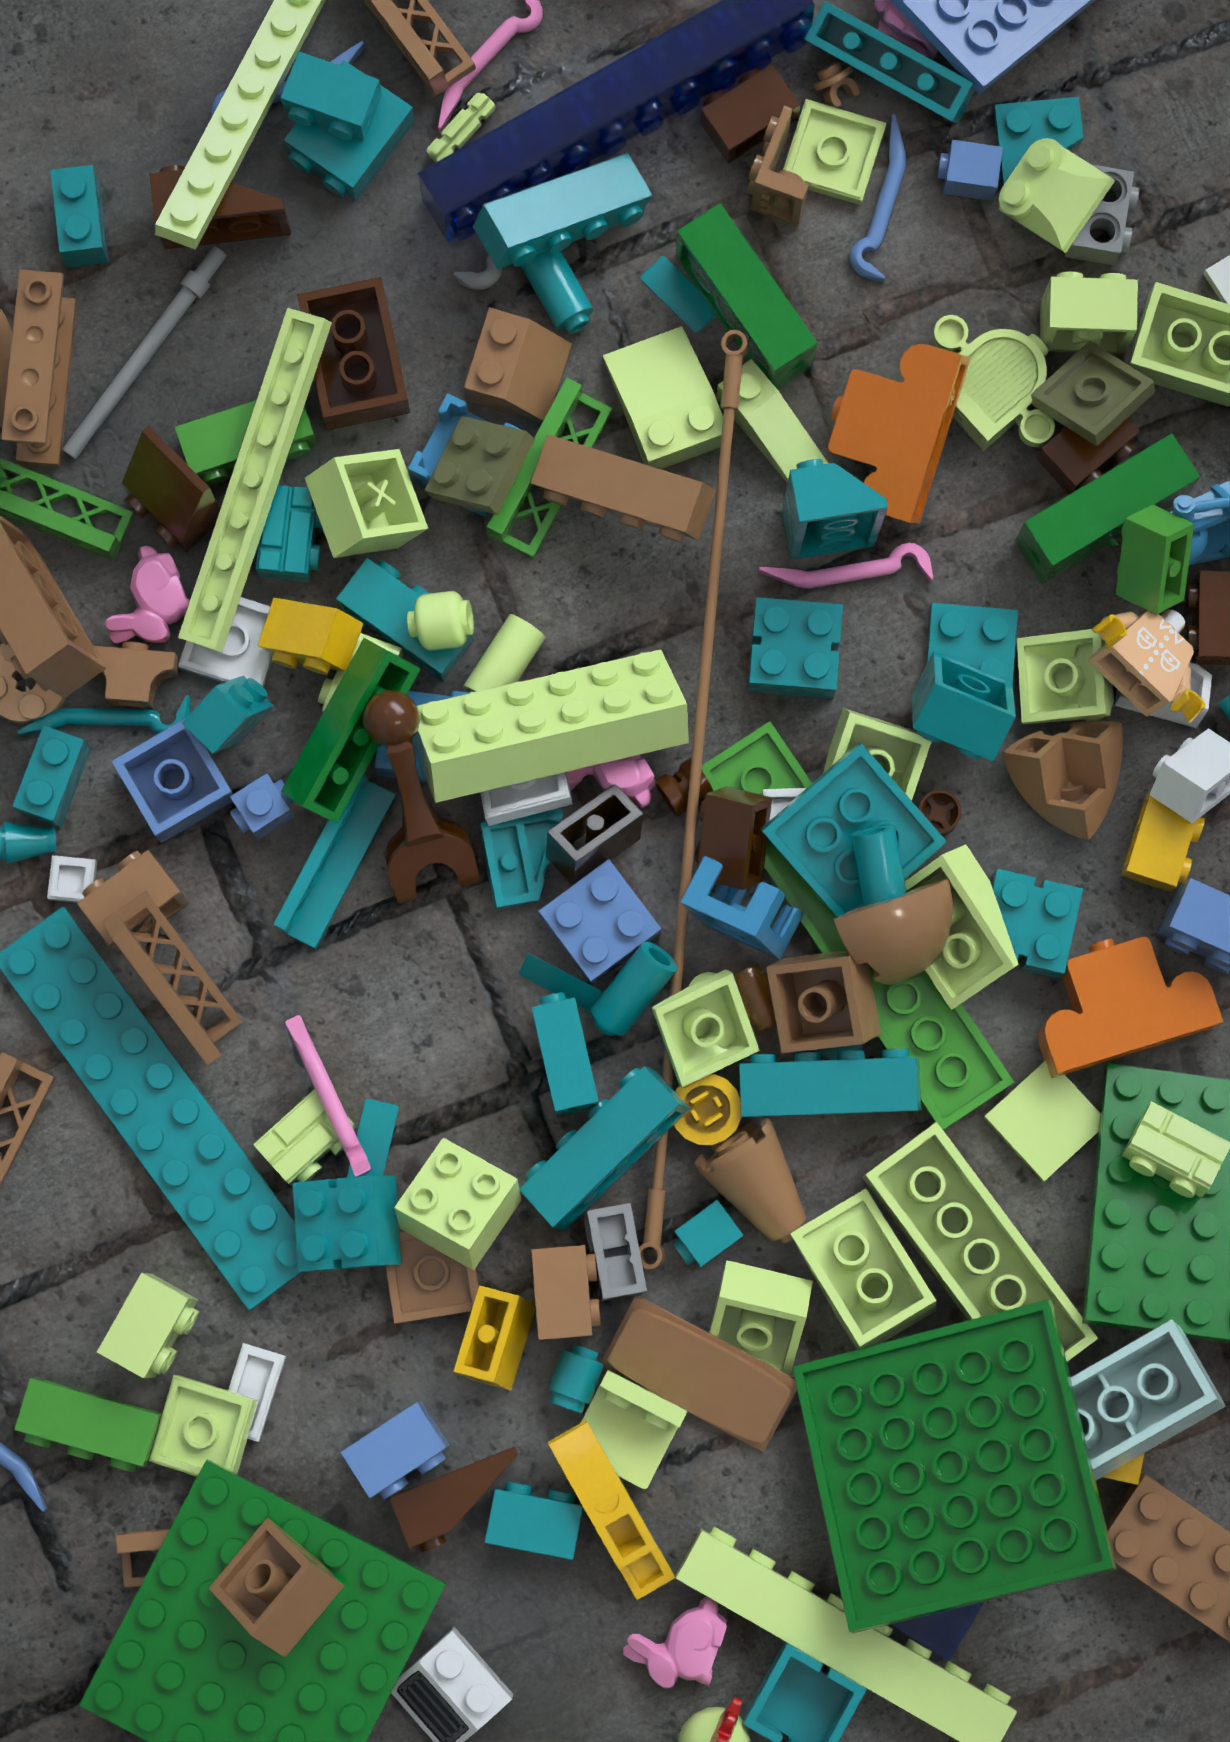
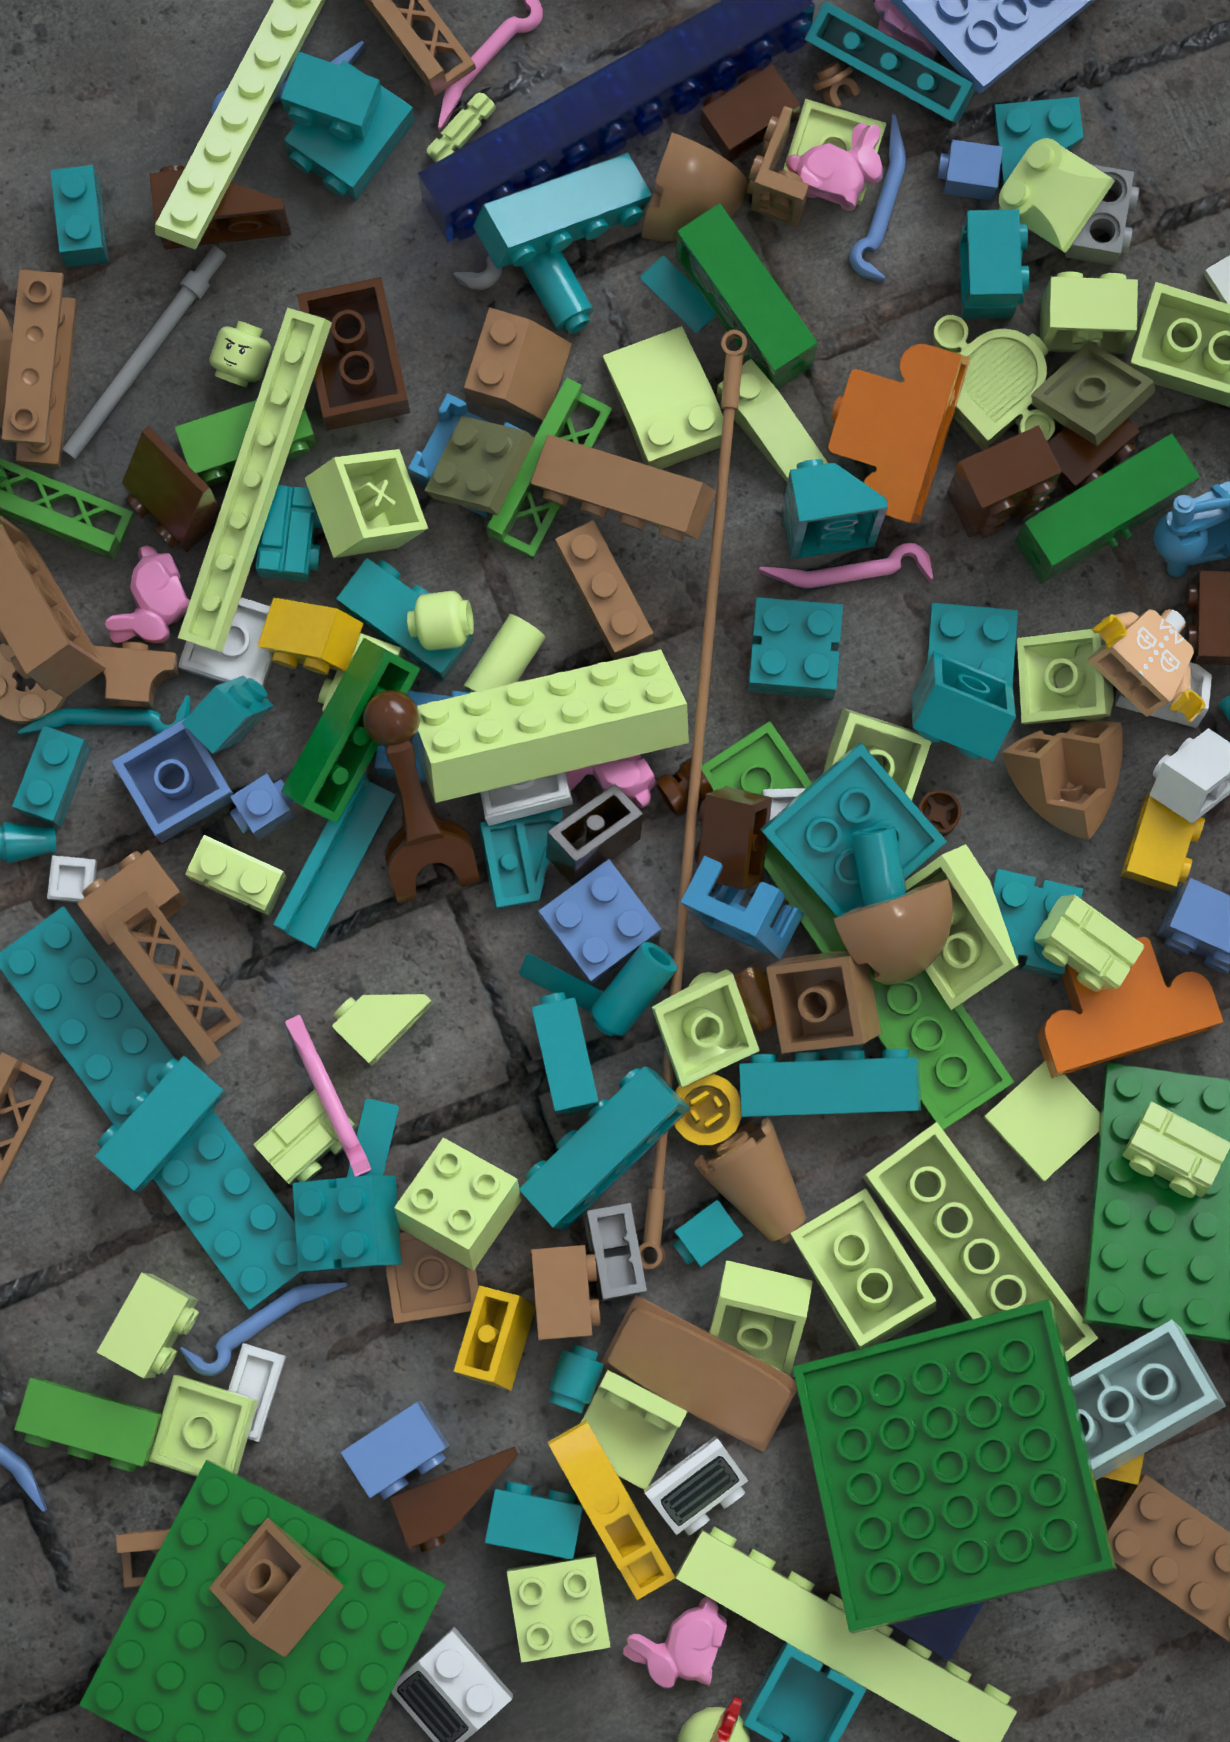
bright green brick [1116,505,1194,615] -> none
none -> teal brick [95,1055,228,1193]
none -> medium blue piece [180,1283,349,1376]
none -> yellowish green brick [185,835,287,916]
none -> yellowish green head [209,321,271,387]
none -> yellowish green slope [332,994,433,1066]
none -> yellowish green brick [507,1554,610,1663]
none -> medium nougat brick [555,519,654,660]
none -> medium nougat brick [642,132,749,242]
none -> slope [644,1436,748,1536]
none -> bright pink animal [786,123,883,211]
none -> reddish brown brick [947,425,1062,538]
none -> teal piece [959,210,1029,319]
none -> yellowish green brick [1034,895,1144,992]

